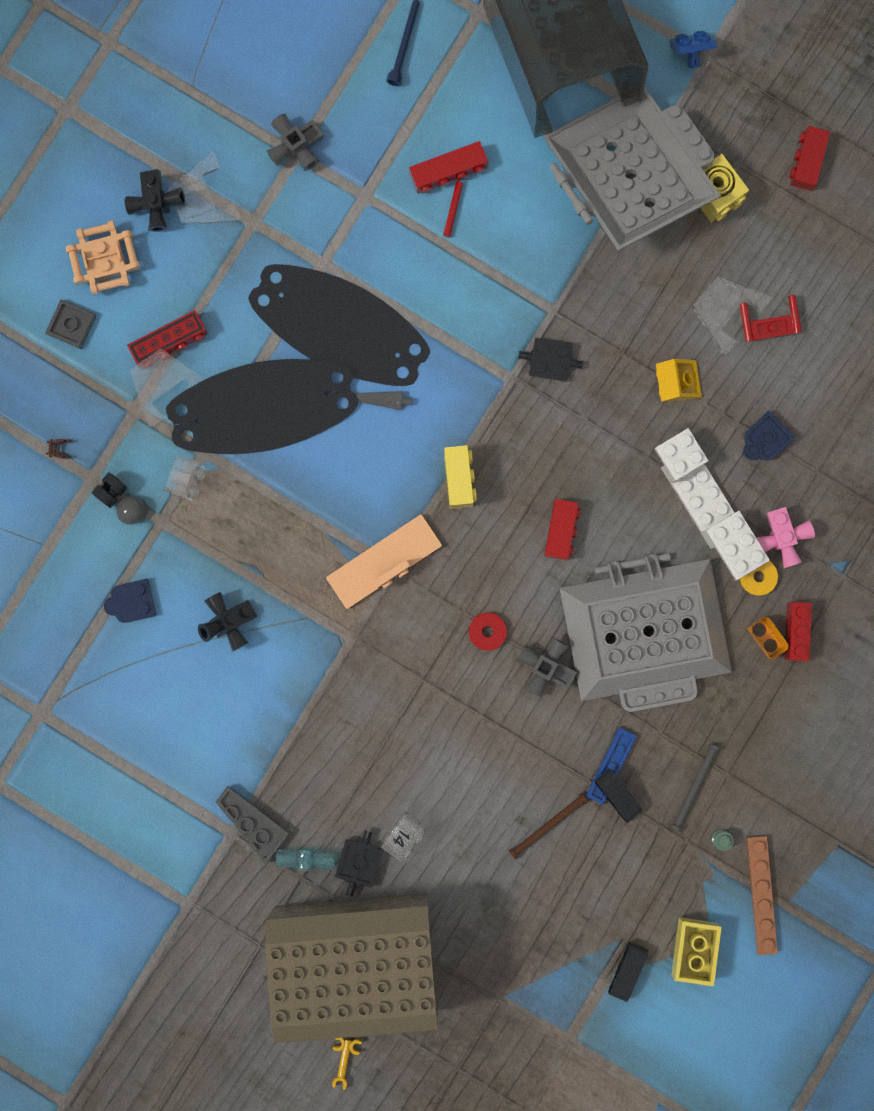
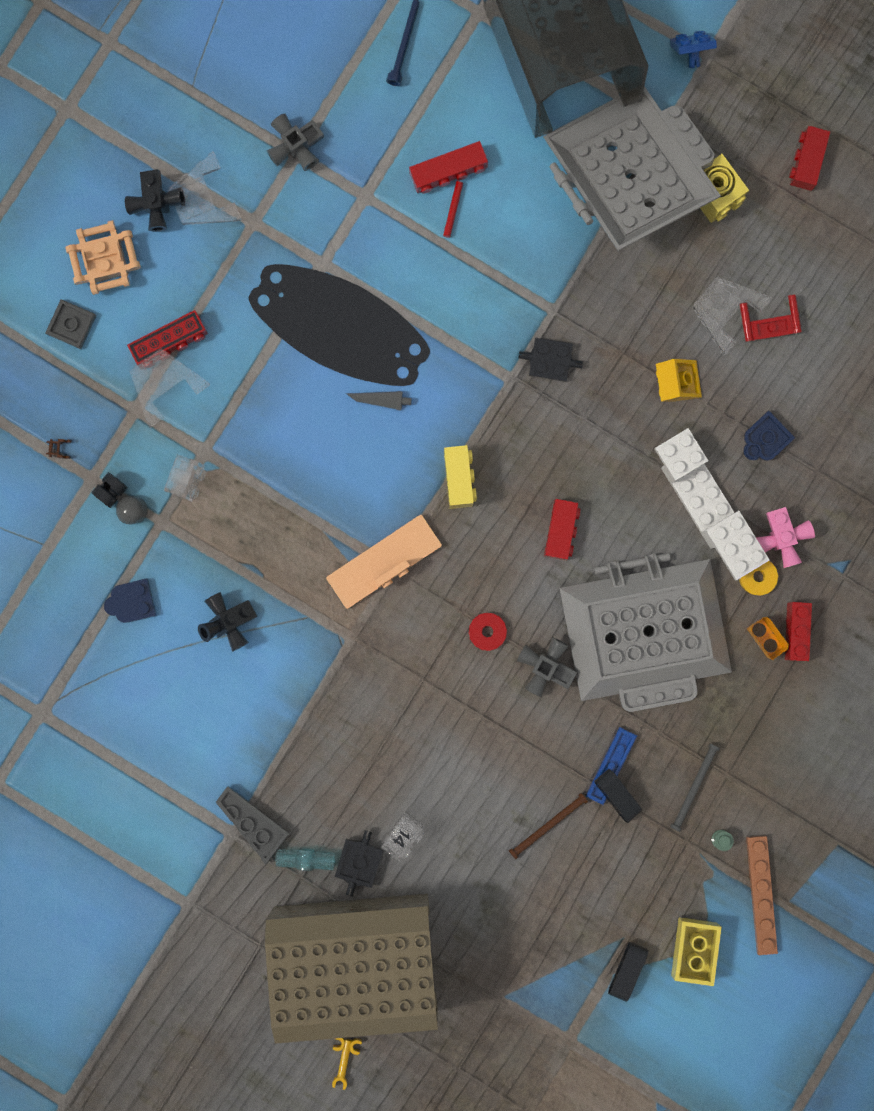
black piece [166,359,358,454] -> none

